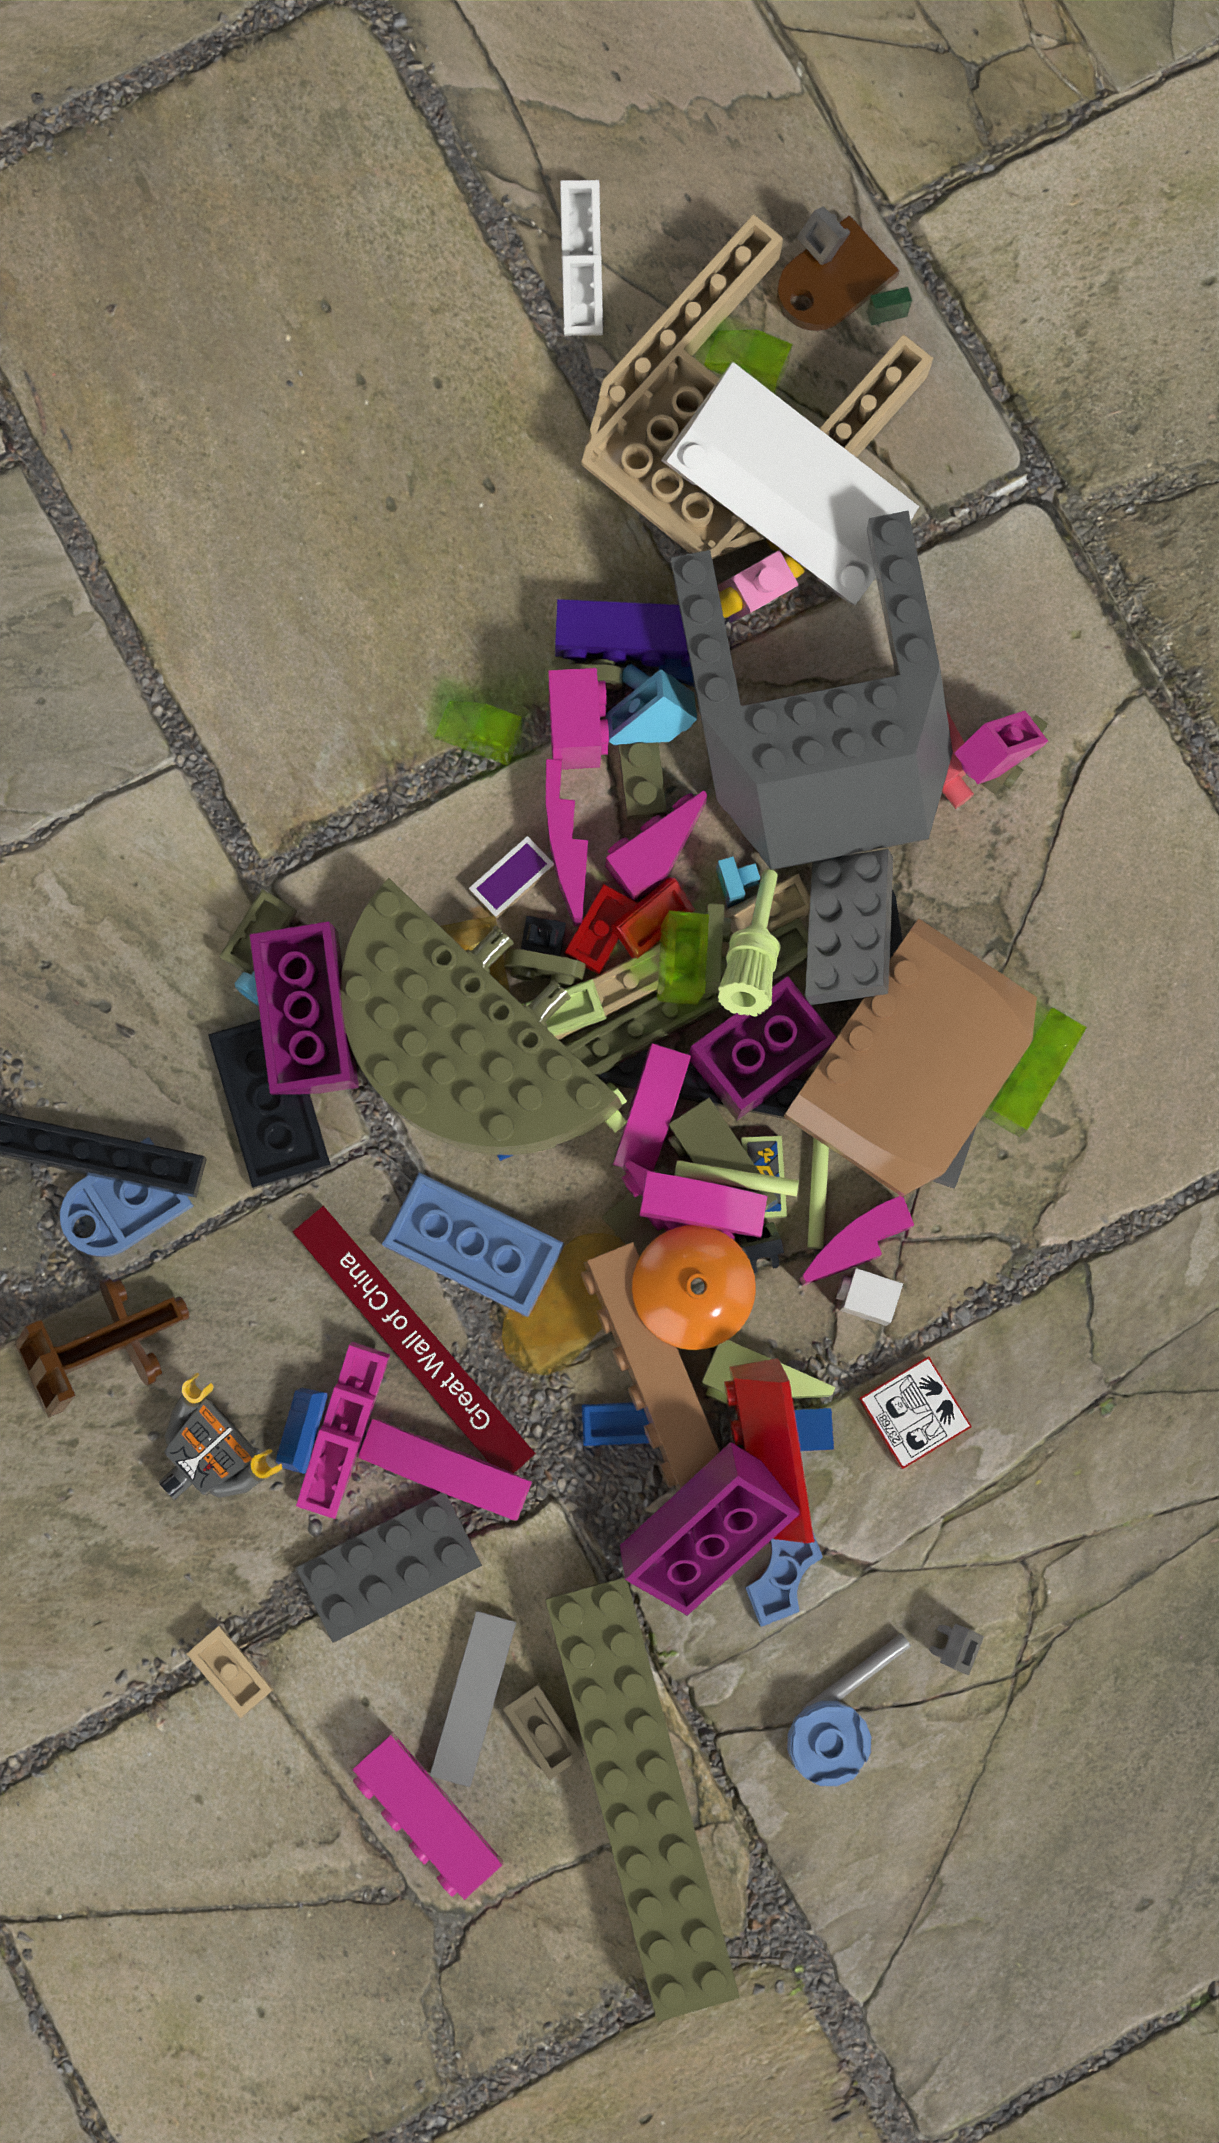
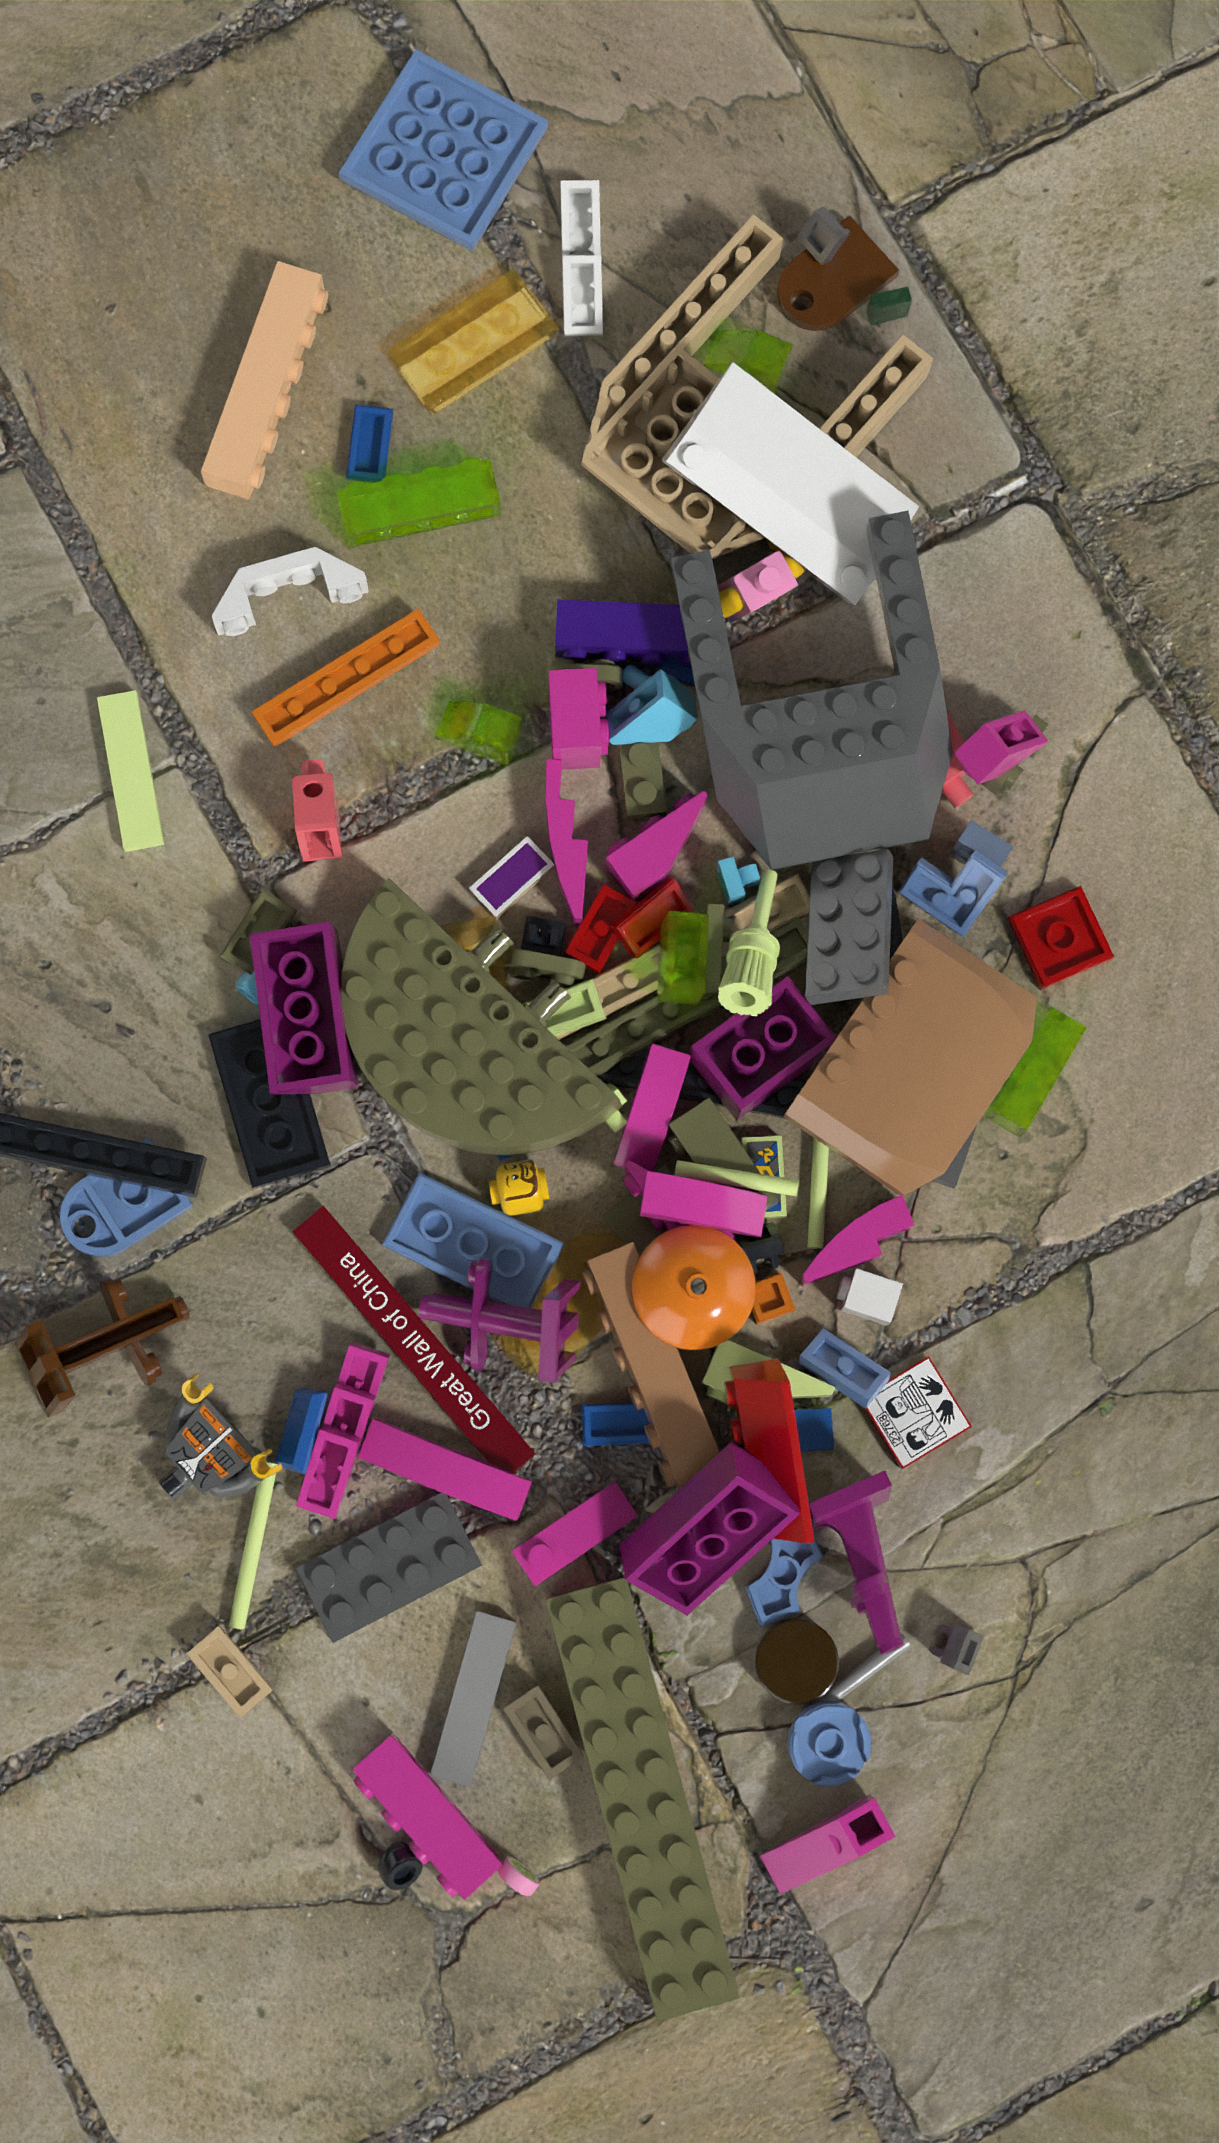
none -> yellowish green tile [97,690,165,852]
none -> light nougat brick [201,261,328,500]
none -> white slope [212,547,369,636]
none -> yellowish green bar [228,1462,278,1630]
none -> orange plate [251,608,440,748]
none -> coral torso [292,759,343,862]
none -> clear neon green brick [336,457,501,548]
none -> medium blue plate [339,49,548,252]
none -> blue tile [346,405,394,484]
none -> black tile [378,1841,423,1890]
none -> clear yellow tile [387,268,558,416]
none -> magenta piece [419,1258,581,1382]
none -> yellow head [489,1159,550,1216]
none -> bright pink tile [498,1856,541,1896]
none -> dark pink slope [512,1482,638,1586]
none -> orange tile [751,1272,795,1325]
none -> dark brown tile [755,1619,839,1705]
none -> dark pink slope [760,1794,896,1894]
none -> medium blue plate [798,1328,891,1409]
none -> magenta piece [809,1470,904,1655]
none -> medium blue tile [898,850,1009,937]
none -> sand blue piece [951,820,1013,867]
none -> red tile [1007,886,1114,991]

